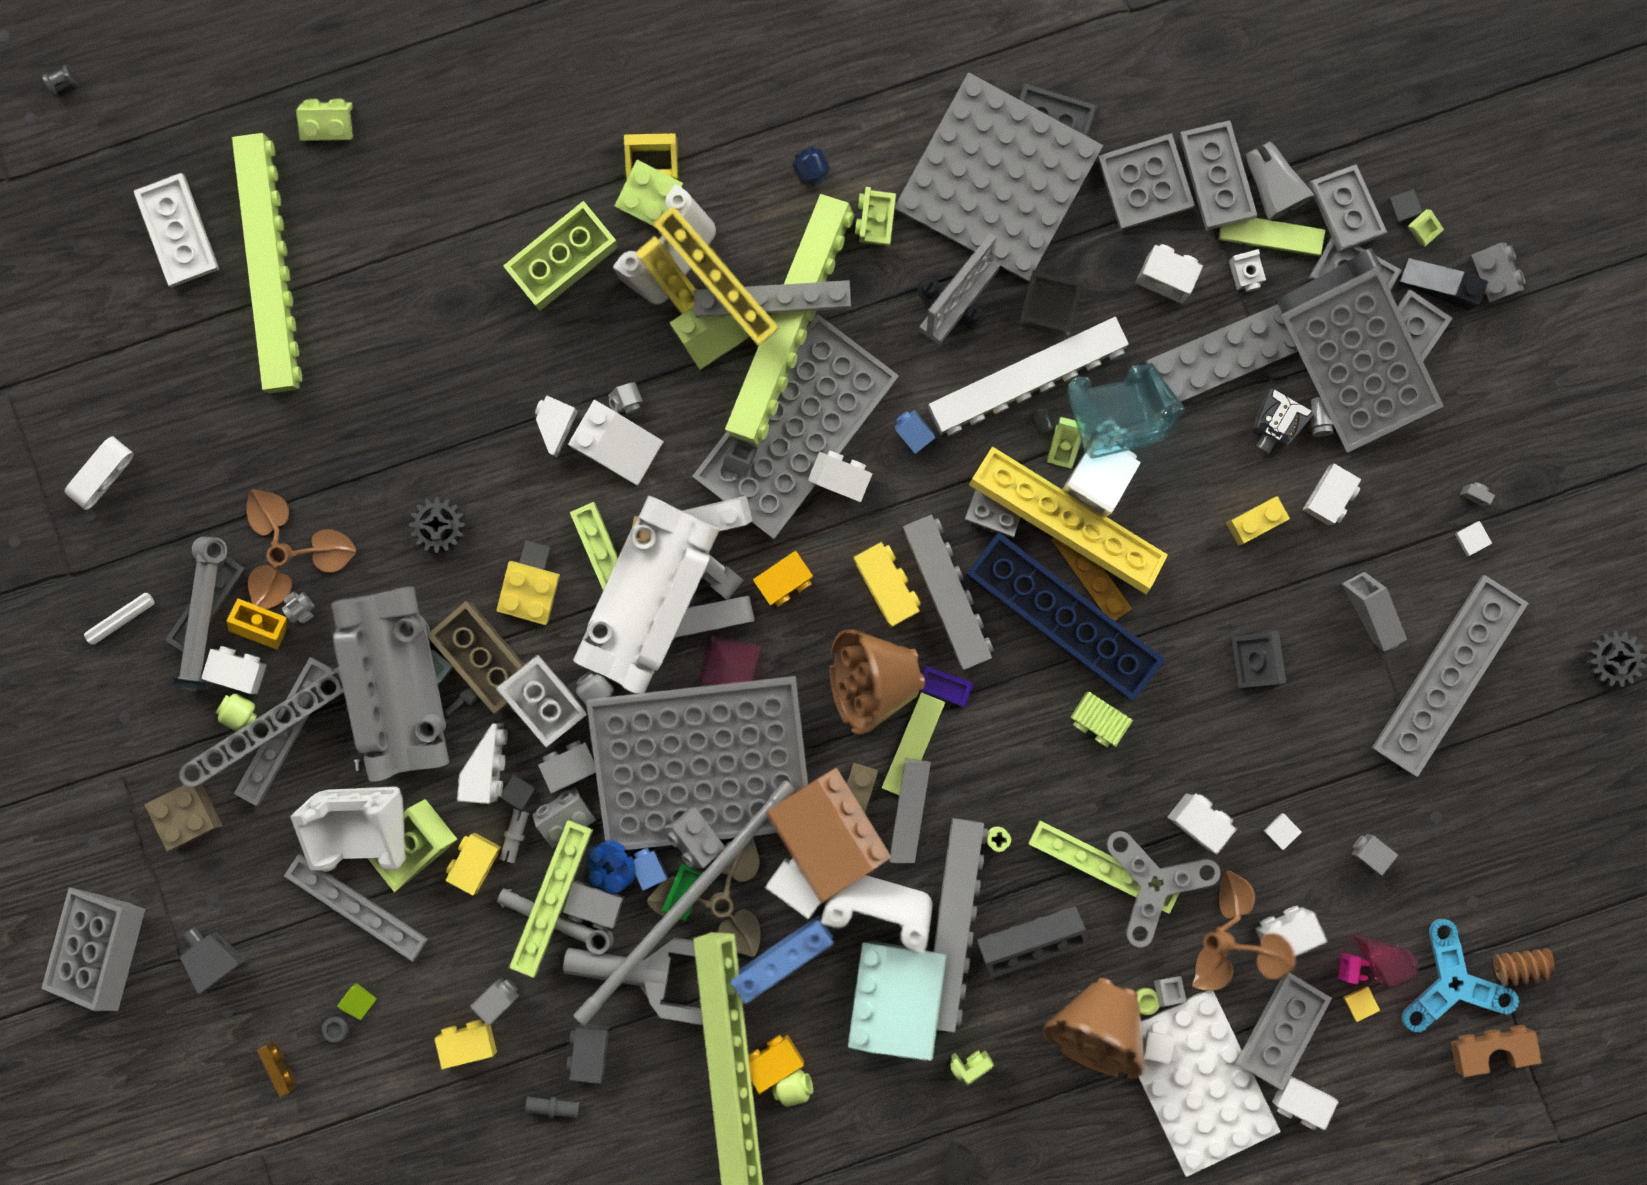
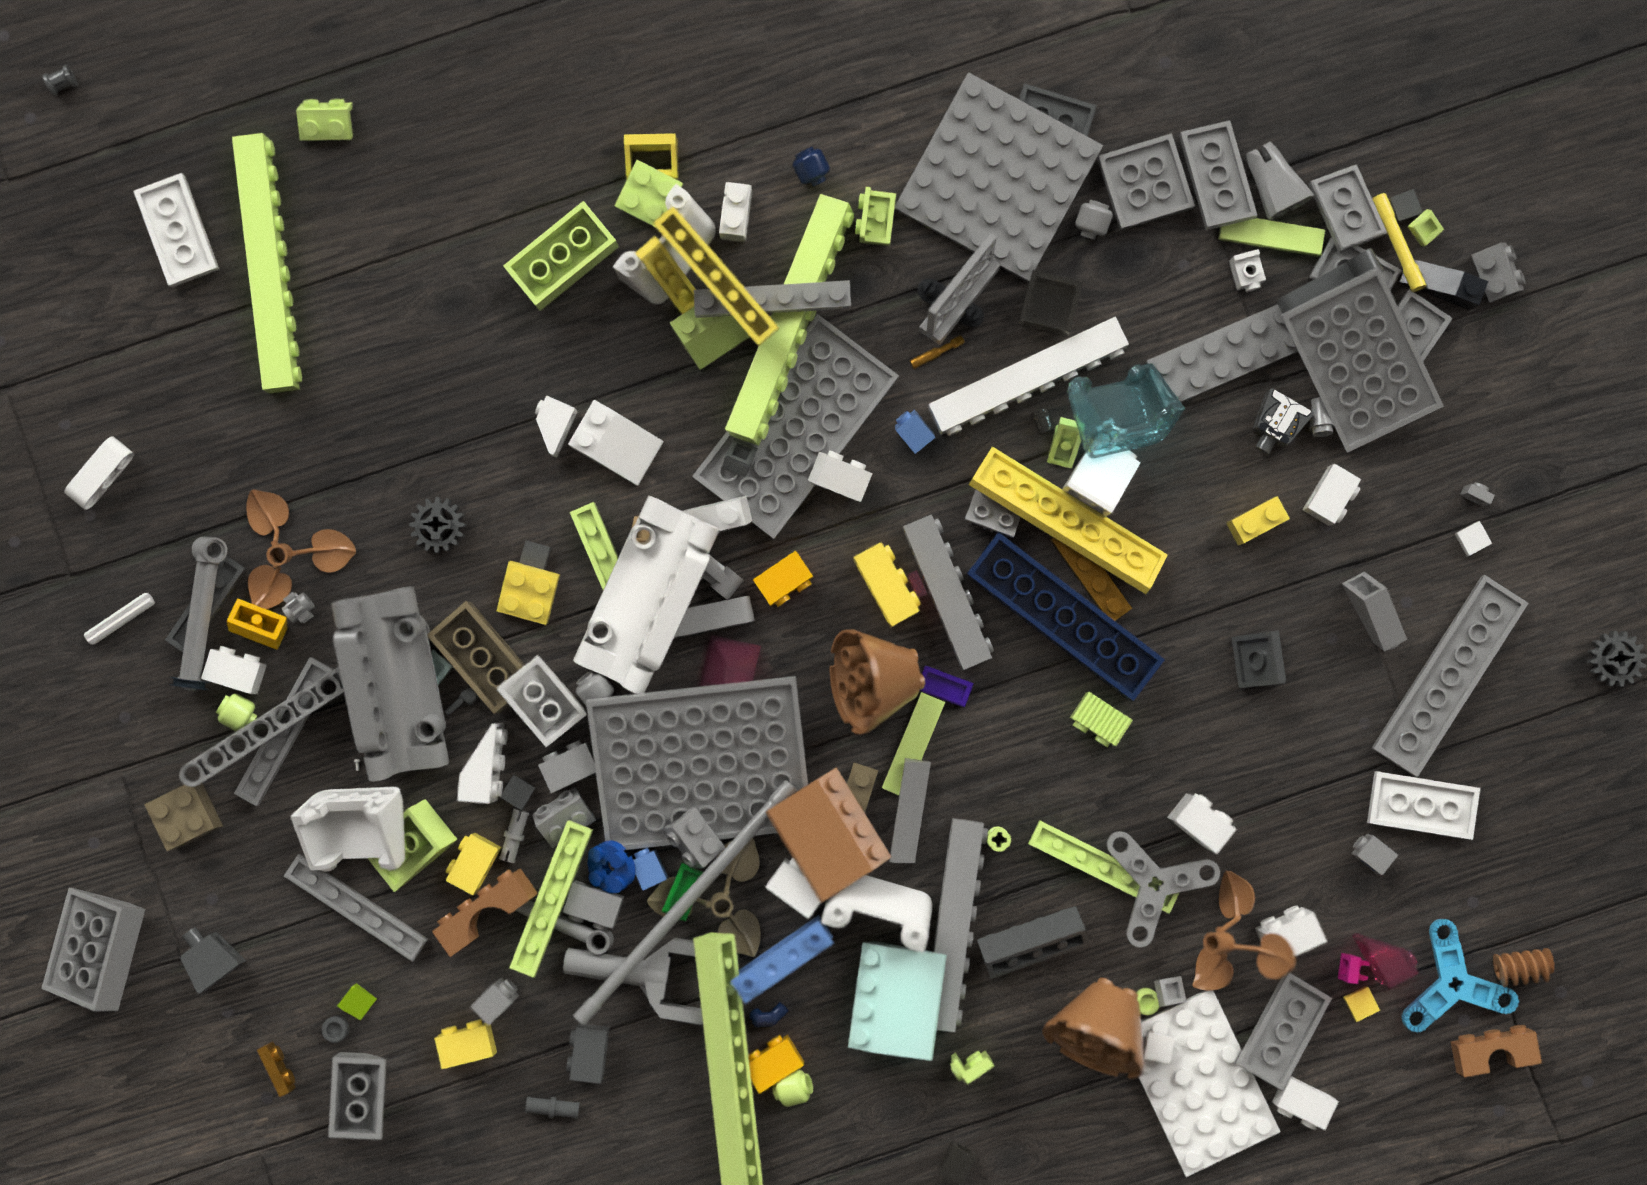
light grey plate [608,382,643,414] -> none
white brick [1136,244,1203,304] -> none
white tile [1264,813,1301,850] -> none
none -> light grey slope [329,1052,386,1139]
none -> medium nougat arch [432,868,538,957]
none -> white brick [719,182,752,242]
none -> dark blue arm [749,1002,789,1027]
none -> clear pink tile [907,570,927,599]
none -> pearl gold piece [910,336,965,369]
none -> light grey head [1075,200,1113,240]
none -> white plate [1367,771,1480,840]
none -> light yellow piece [1372,193,1427,292]

